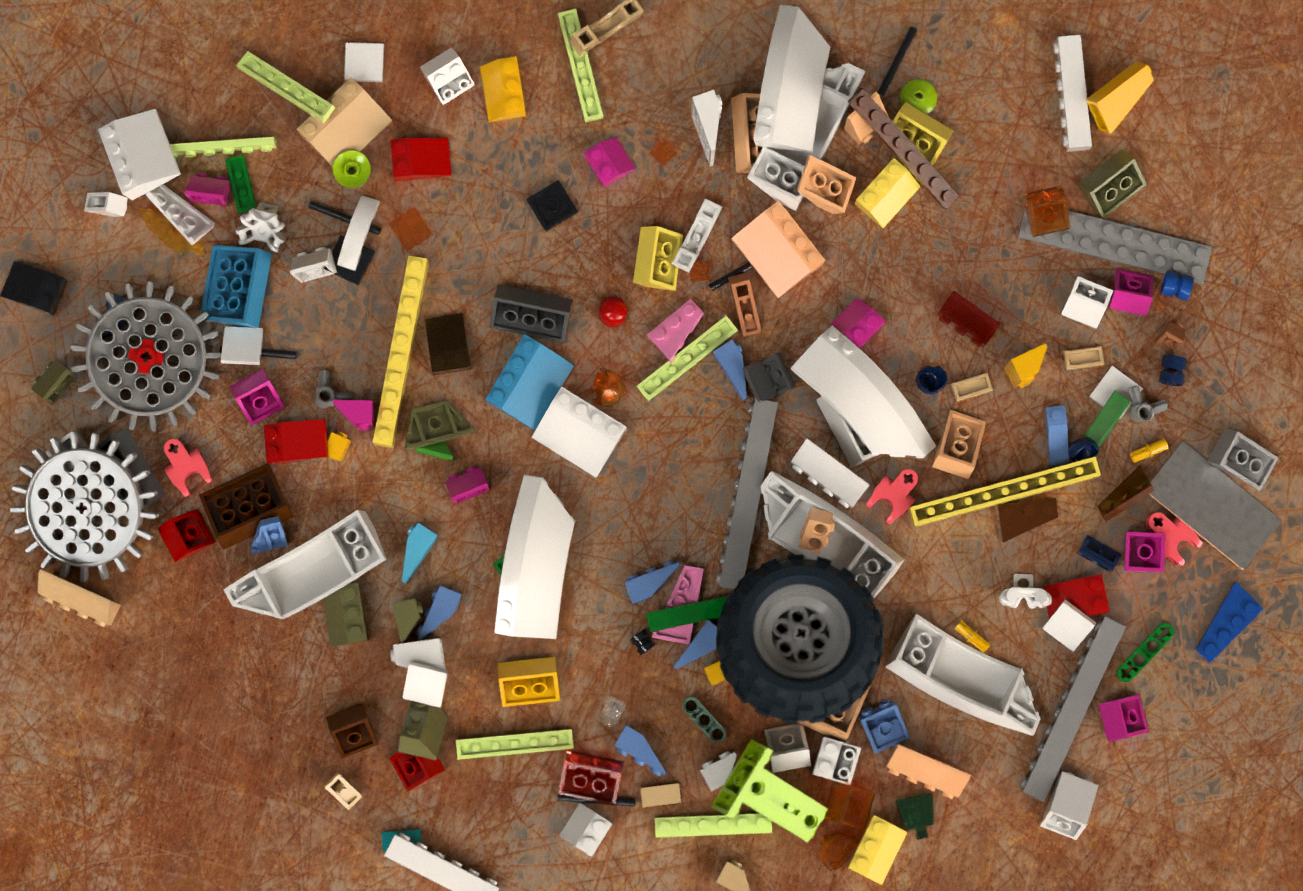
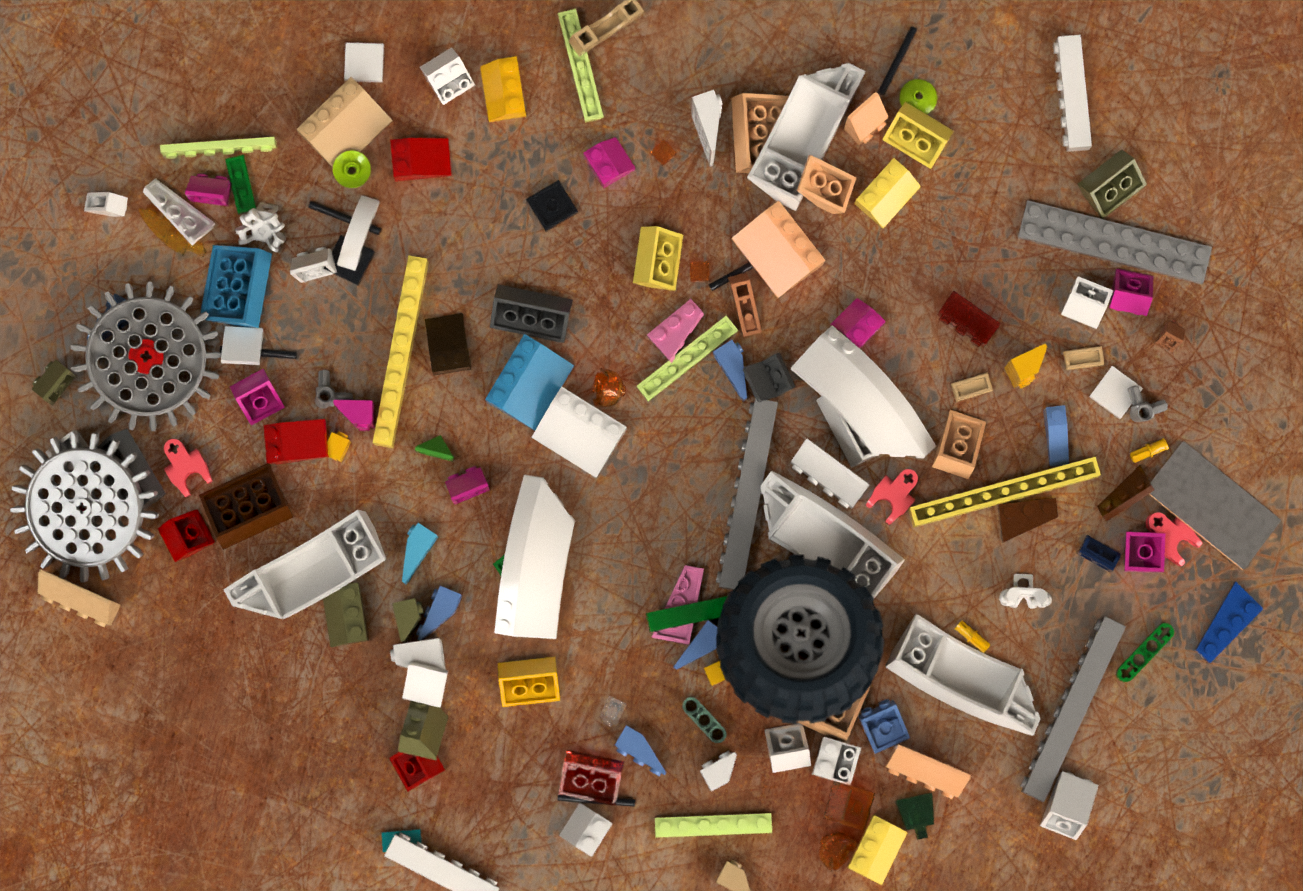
black slope [0,261,68,317] -> none
white slope [98,109,181,200] -> none
yellowish green plate [236,51,335,123] -> none
medium blue wing [251,516,288,554] -> none
tan slope [324,772,363,810] -> none
reddish brown slope [326,703,378,758] -> none
clear orange piece [389,207,433,251] -> none
olive wing [405,400,475,451] -> none
yellowish green plate [456,729,574,760] -> none
red hair [599,296,628,327] -> none
medium blue slope [625,560,680,605] -> none
black wheel [630,629,656,656] -> none
tan tile [640,783,681,807] -> none
white slope [672,199,722,273] -> none
brick [711,739,828,842] -> none
white slope [754,5,831,152] -> none
light nougat brick [798,507,835,553] -> none
reddish brown plate [847,88,959,209] -> none
dark blue hair [916,366,947,395] -> none
clear orange slope [1024,186,1070,237] -> none
red slope [1042,574,1110,619] -> none
white tile [1042,600,1096,652] -> none
dark blue hair [1068,437,1099,462] -> none
green tile [1083,390,1131,448] -> none
yellow slope [1086,61,1154,134] -> none
dark pink slope [1099,695,1149,742] -> none
dark blue wheel [1158,355,1187,386] -> none
blue wheel [1161,270,1194,301] -> none
light grey slope [1207,428,1279,491] -> none

